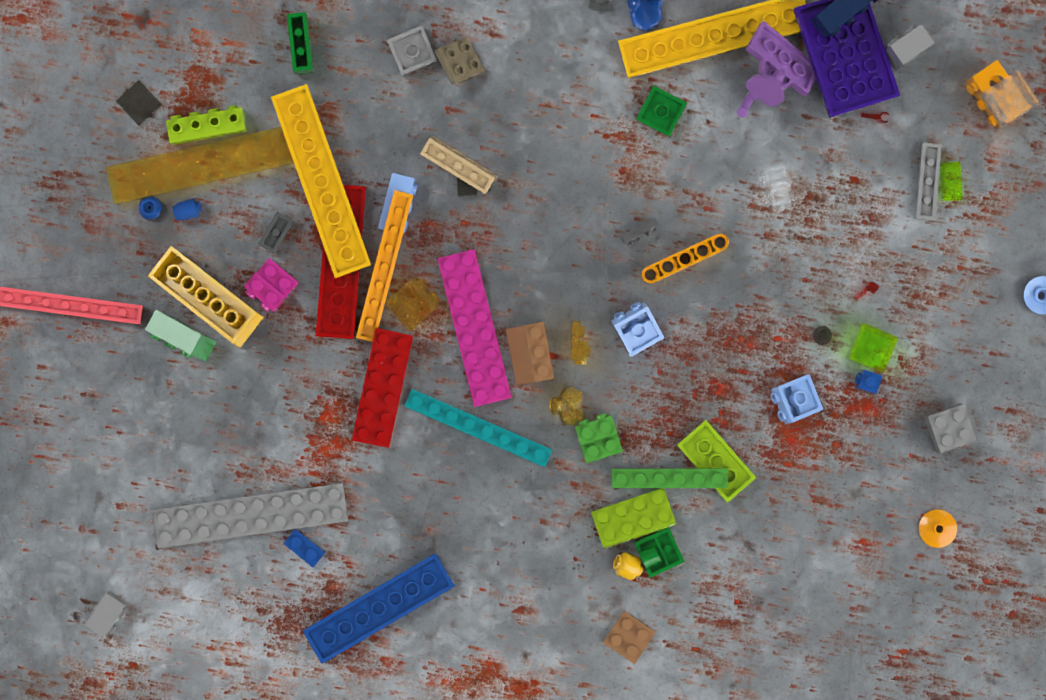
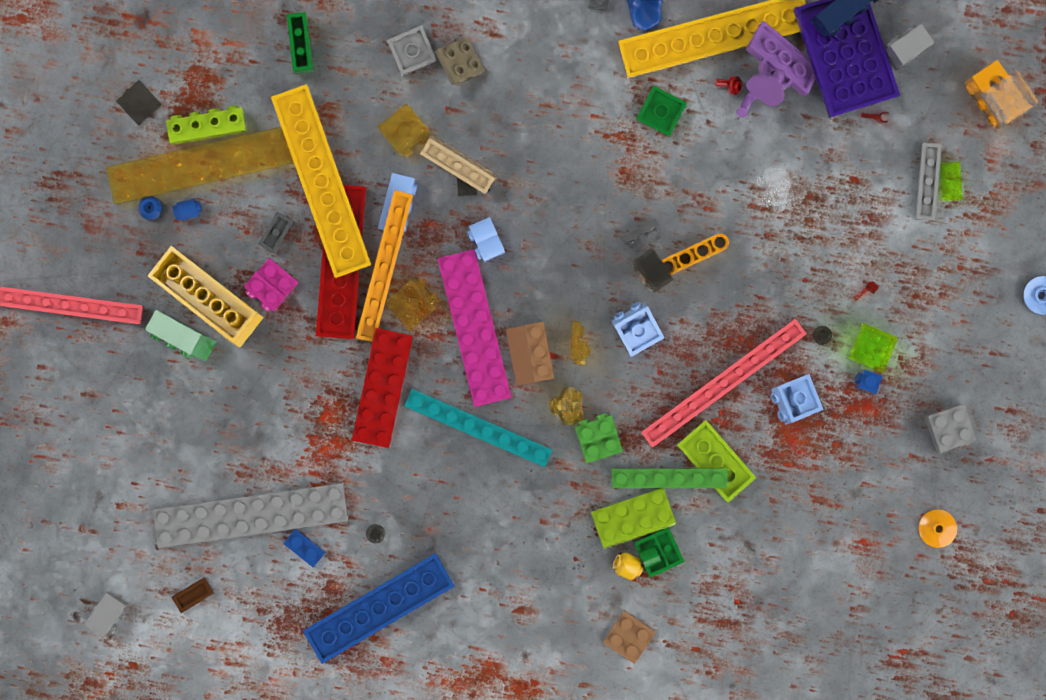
none -> reddish brown tile [171,577,214,613]
none -> clear smoke plate [366,524,385,543]
none -> clear yellow plate [377,103,431,157]
none -> light blue brick [467,217,505,262]
none -> clear smoke brick [632,248,674,293]
none -> coral plate [641,319,806,448]
none -> red plate [714,76,743,95]

